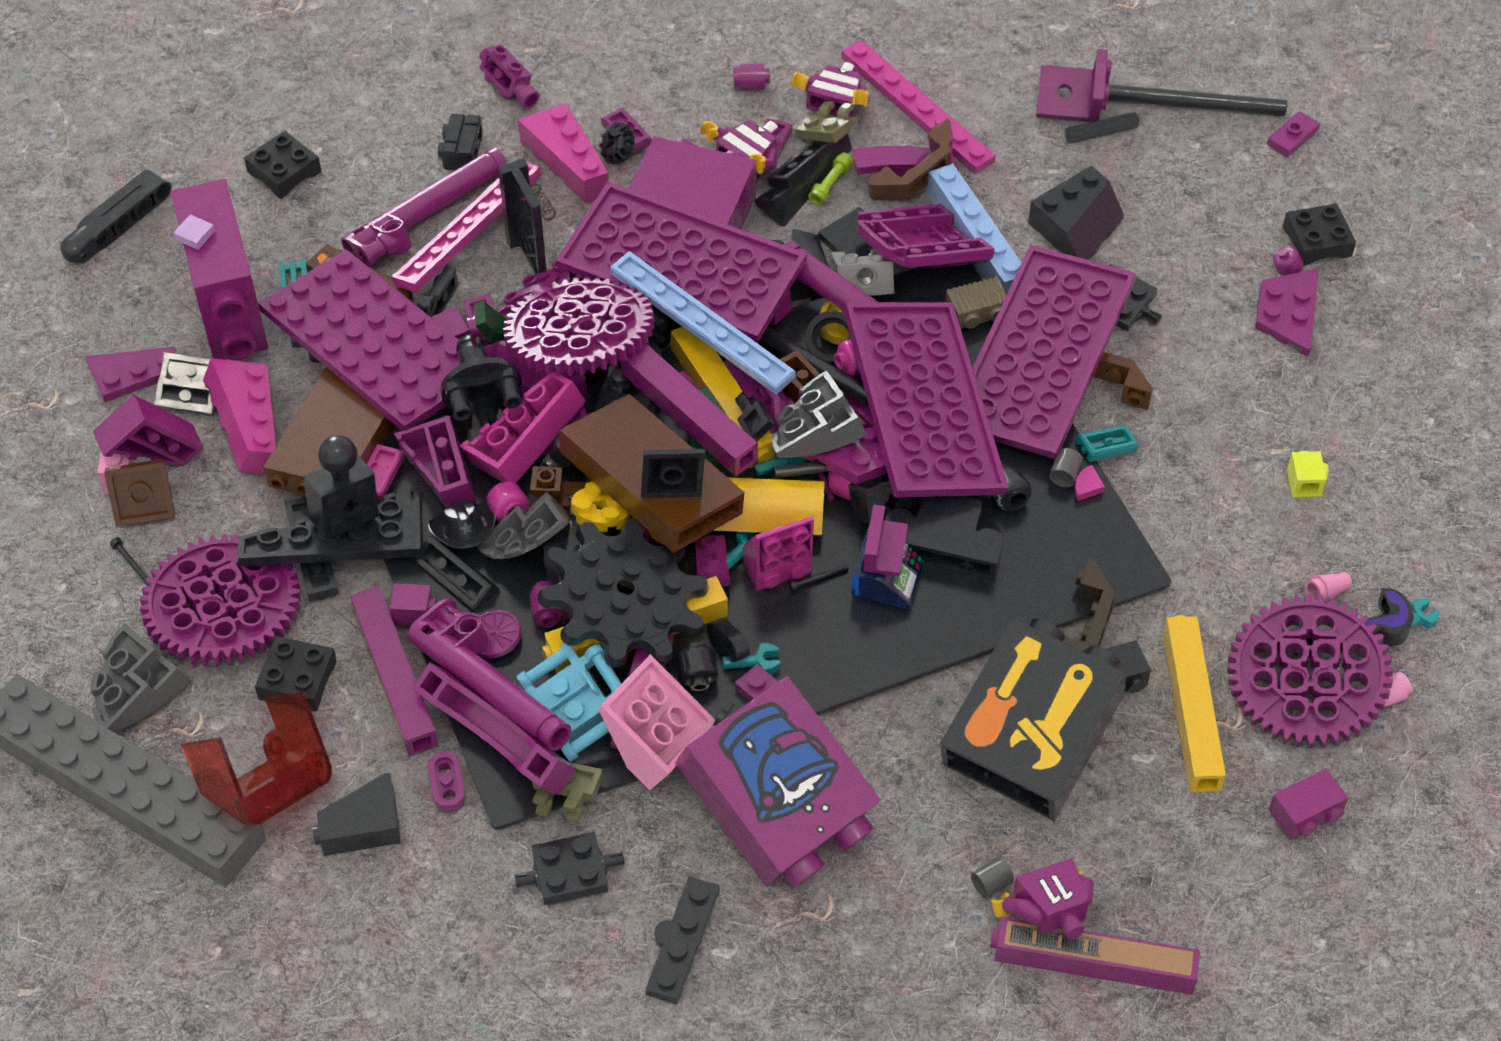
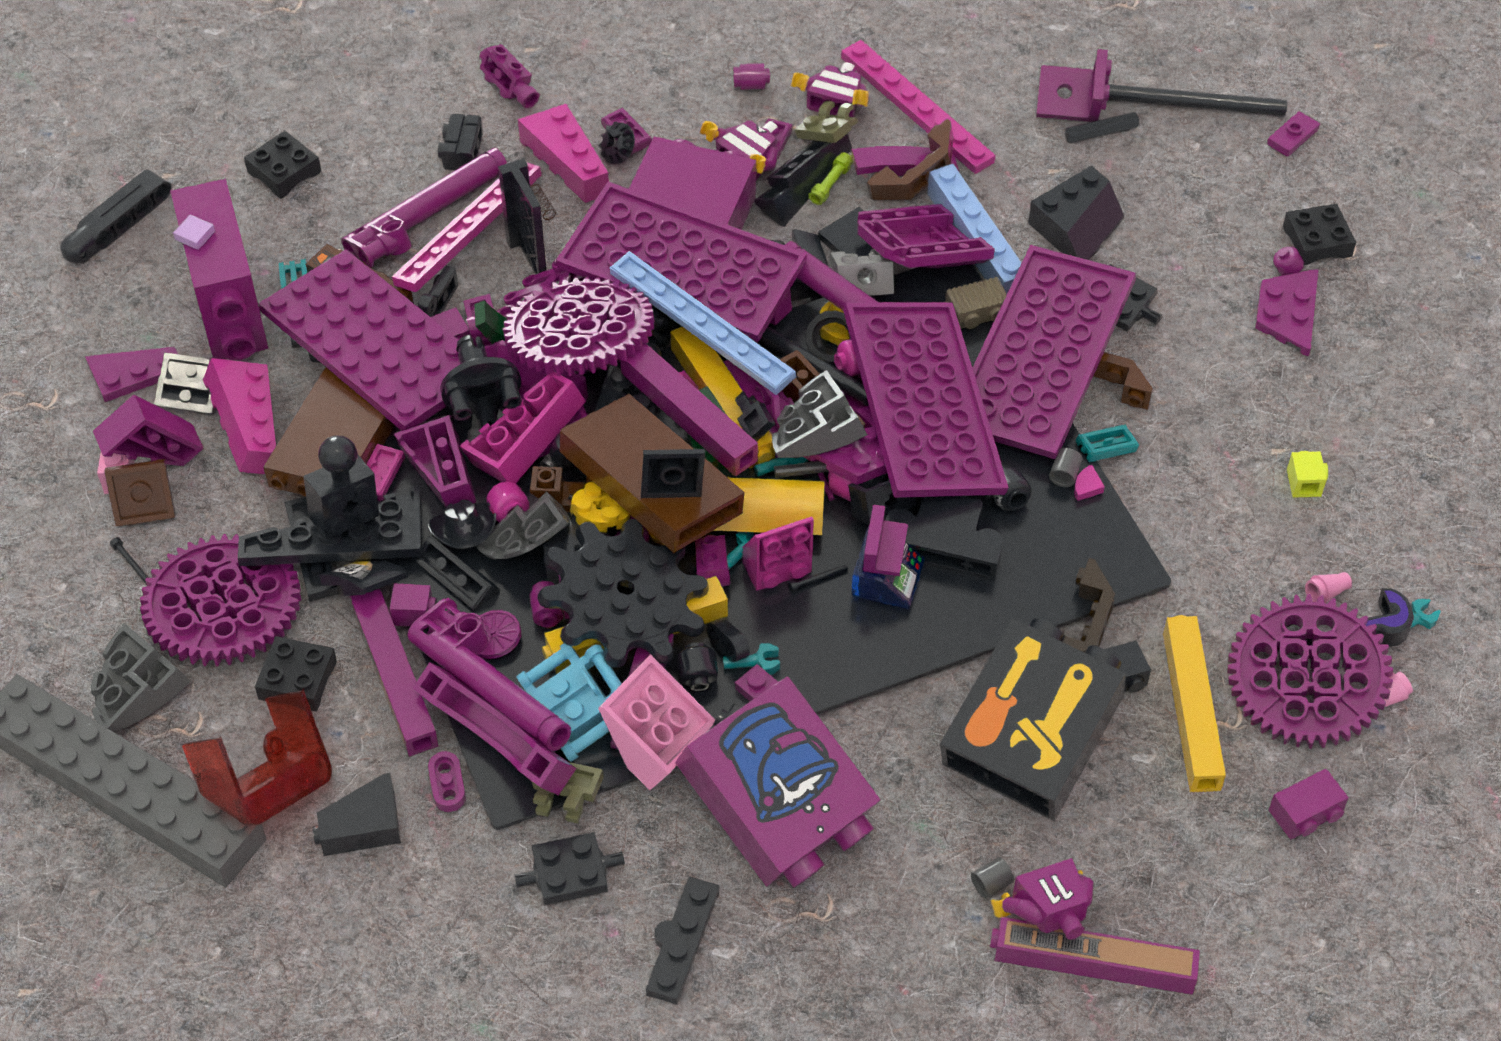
none -> black slope [319,559,408,596]

